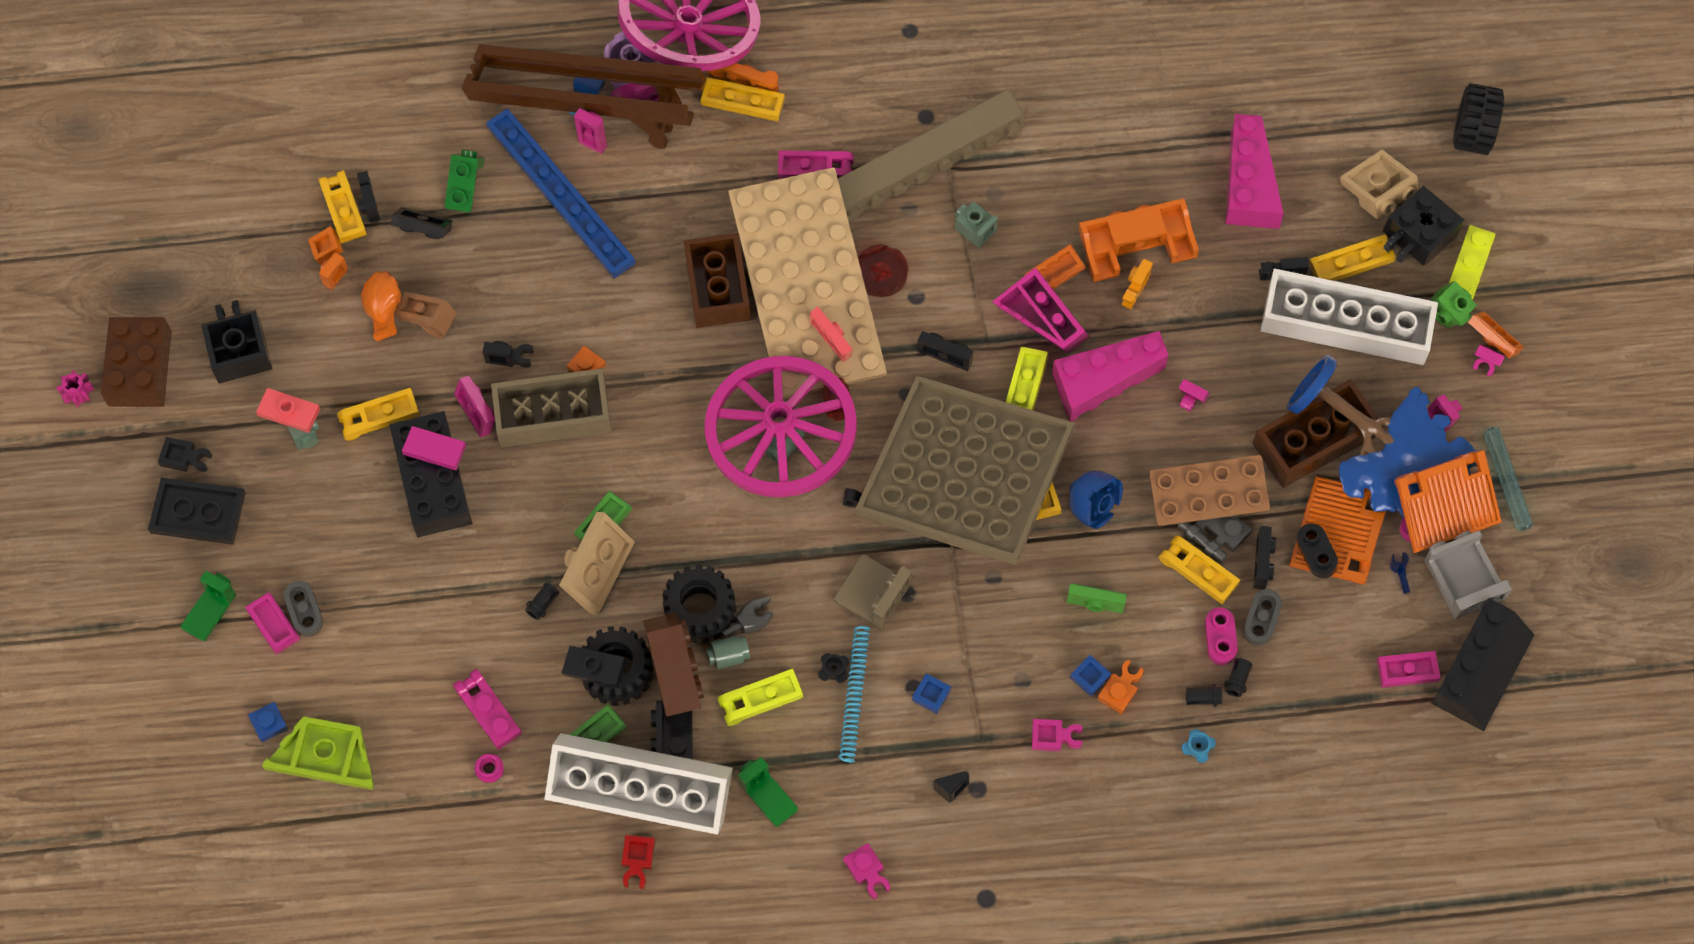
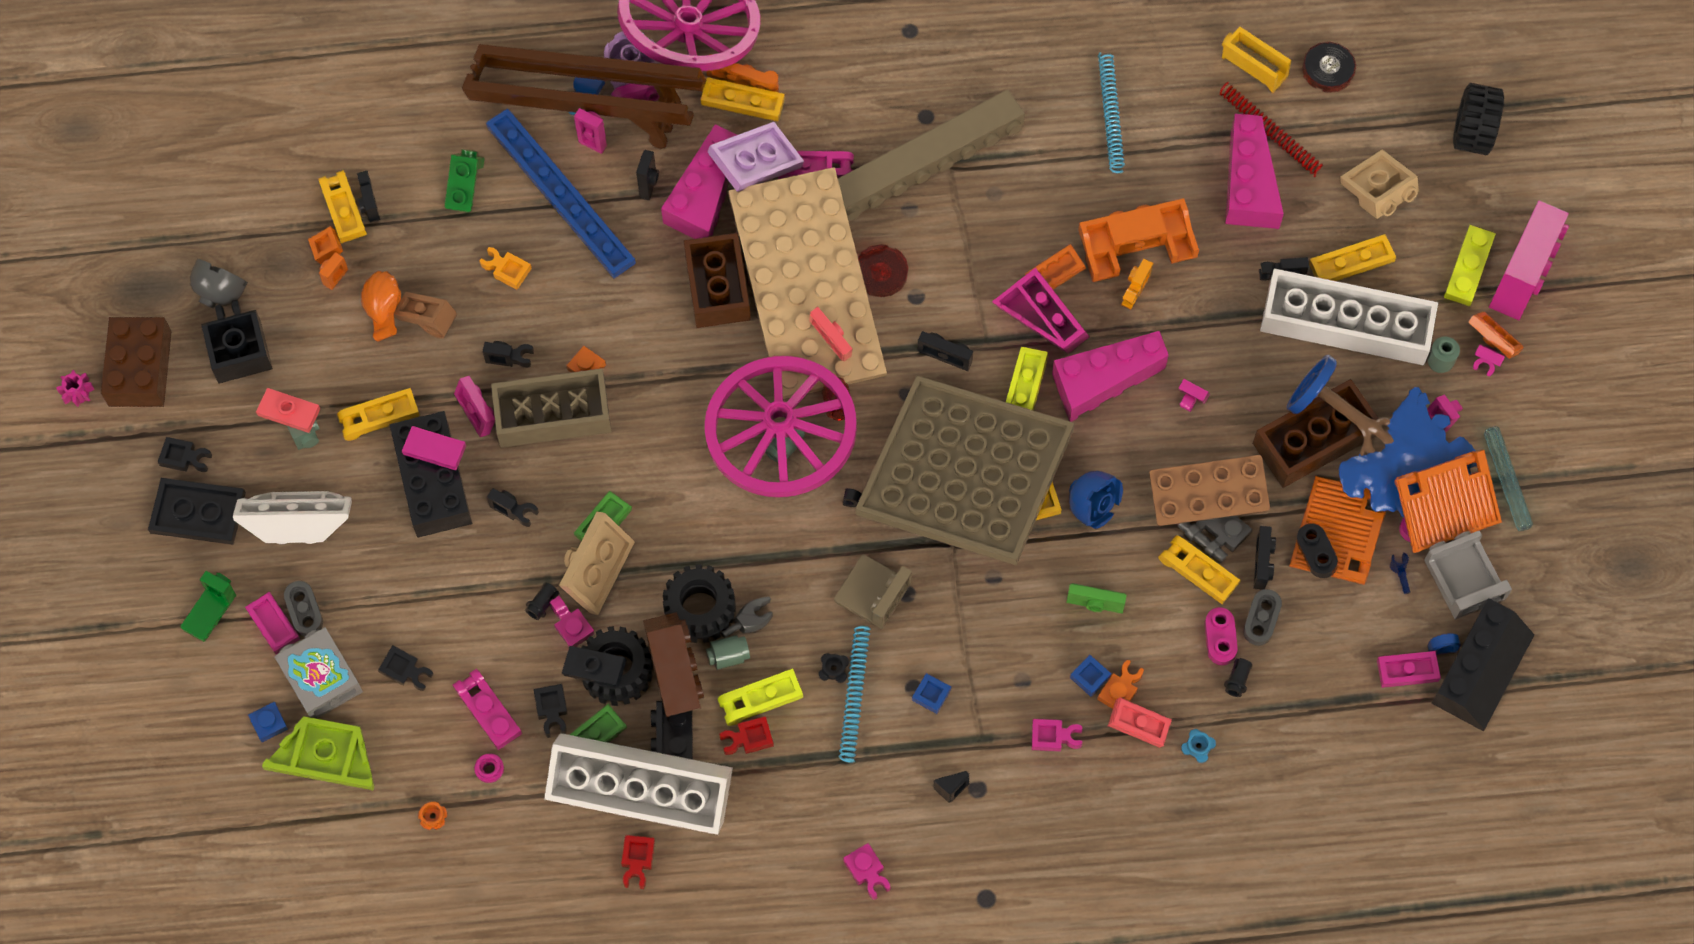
black plate [391,207,453,239] -> none
green bracket [738,757,798,827] -> none
sand green brick [955,201,998,248] -> none
black pin [1186,684,1222,707] -> none
black hinge [1383,185,1465,266] -> none
bright green brick [1429,281,1477,328] -> none
none -> dark grey cylinder [190,259,248,309]
none -> white wedge [233,491,352,544]
none -> panel [274,627,363,719]
none -> black plate [378,645,433,691]
none -> orange plate [418,802,447,830]
none -> light orange plate [480,247,532,290]
none -> black plate [487,488,539,527]
none -> black plate [533,684,568,738]
none -> dark pink plate [550,596,595,647]
none -> black plate [636,150,659,201]
none -> dark pink wedge [661,124,737,239]
none -> lavender plate [707,122,804,192]
none -> red plate [719,716,774,755]
none -> medium azure piece [1098,52,1125,173]
none -> coral plate [1108,697,1172,748]
none -> red piece [1220,82,1323,177]
none -> yellow window [1222,27,1291,94]
none -> black tile [1302,42,1356,93]
none -> sand green brick [1427,337,1460,373]
none -> blue tile [1427,634,1461,655]
none -> wedge [1489,200,1569,320]

